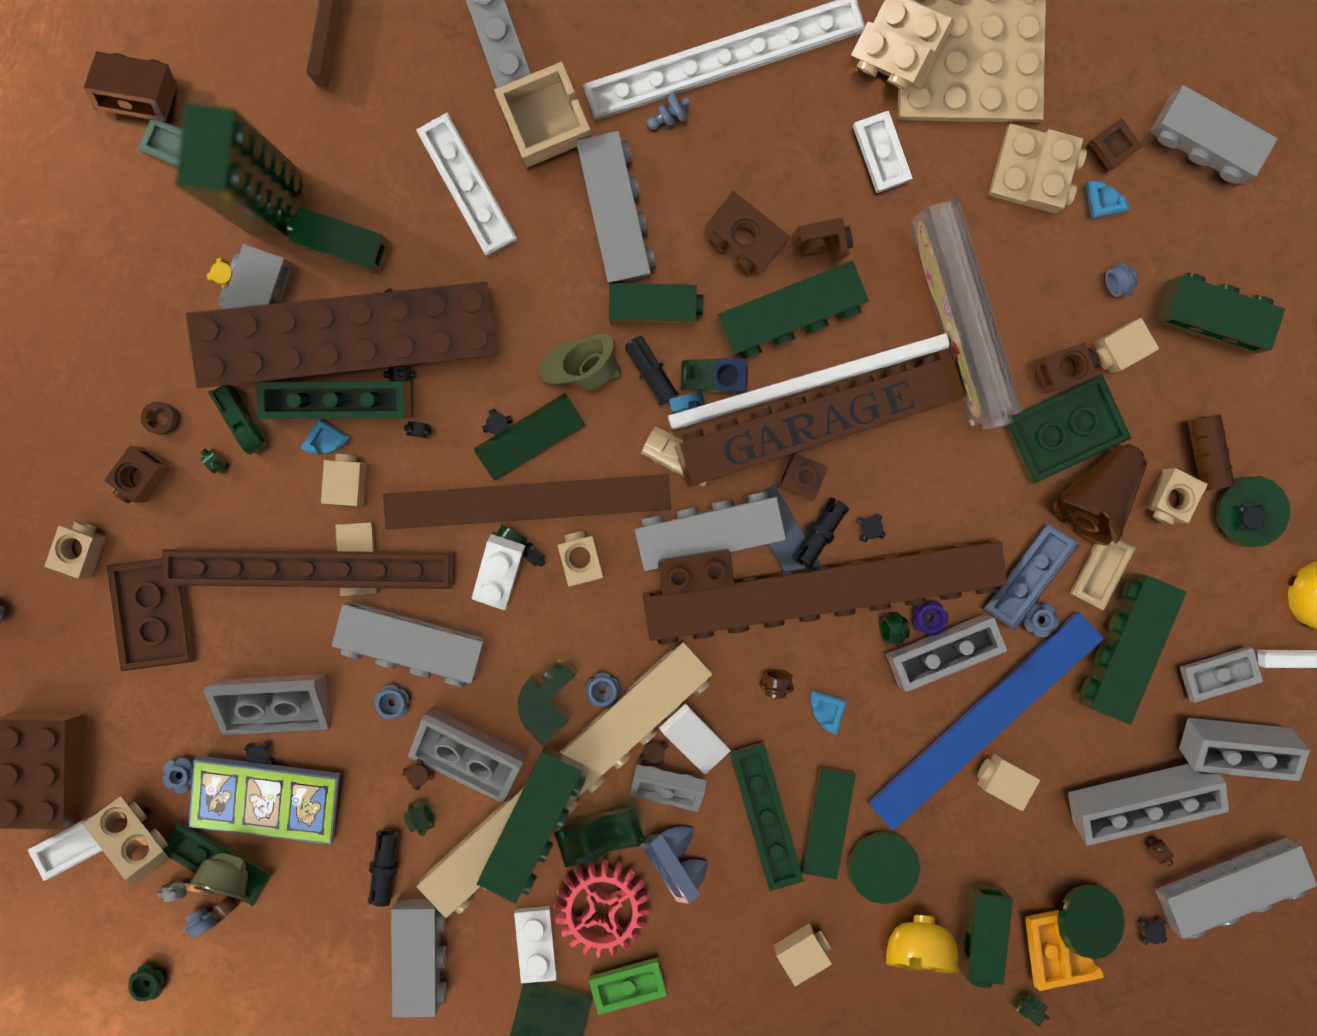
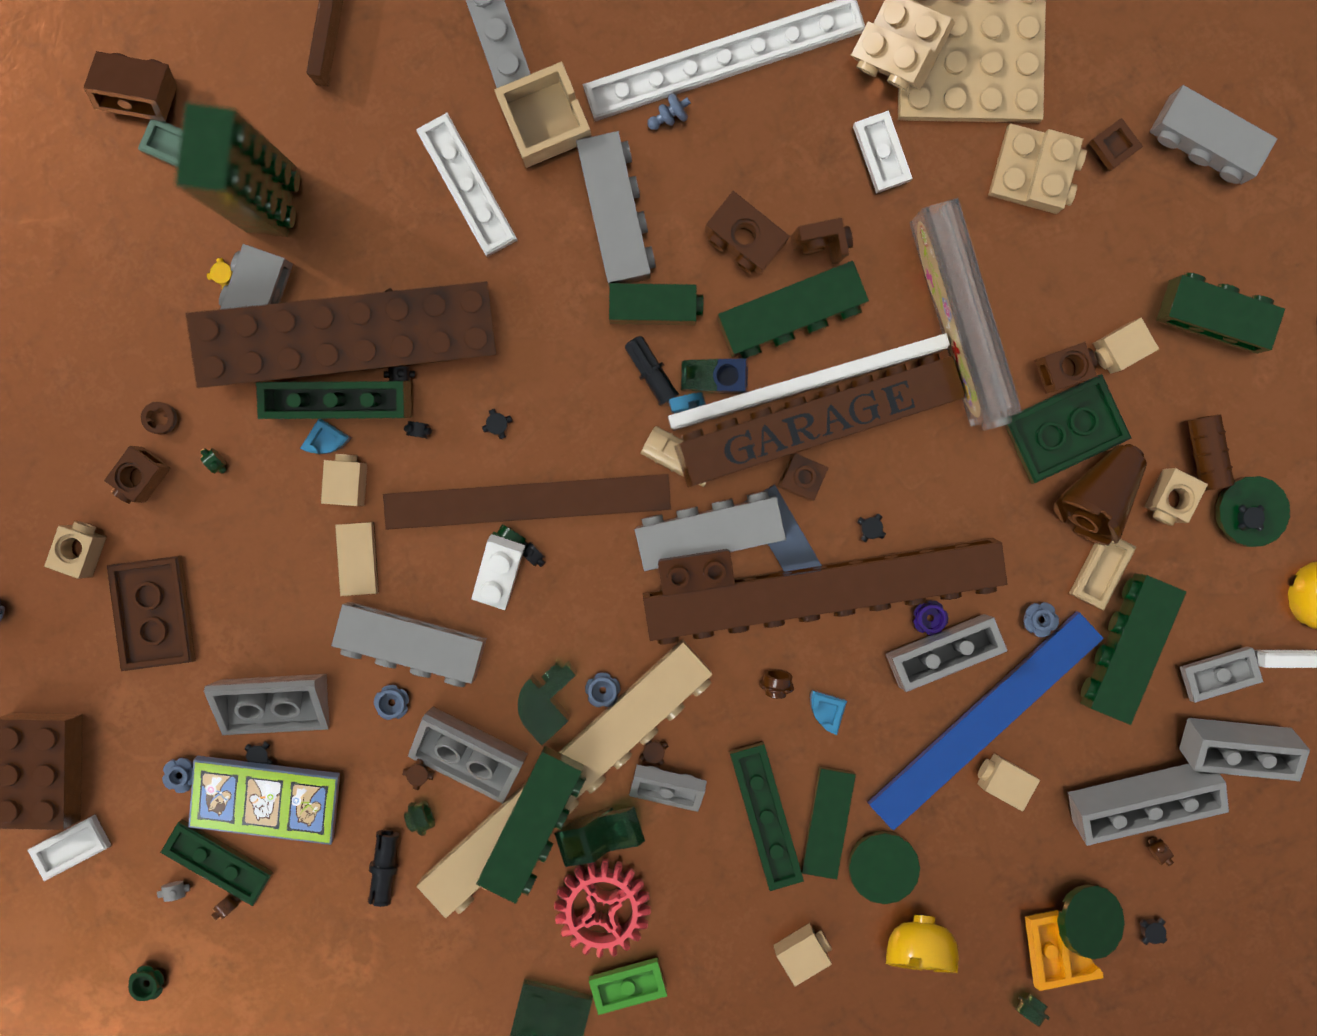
tan brick [83,796,170,887] -> none
reddish brown tile [162,549,453,589] -> none
olive piece [171,853,251,901] -> none
sand blue plate [182,907,218,939] -> none
dark green piece [208,385,266,455] -> none
dark green brick [287,207,389,275] -> none
light grey brick [391,899,447,1017] -> none
dark green tile [474,392,585,480] -> none
white plate [514,906,557,984] -> none
olive piece [539,333,621,391] -> none
tan brick [558,530,605,587] -> none
sand blue tile [639,826,707,904] -> none
white tile [659,704,731,774] -> none
black pin [792,497,849,569] -> none
dark green plate [880,612,910,647] -> none
dark green brick [960,886,1013,988] -> none
sand blue tile [984,523,1079,631] -> none
dark azure tile [1085,181,1130,219] -> none
sand blue plate [1105,262,1138,297] -> none
light grey brick [1155,838,1317,939] -> none

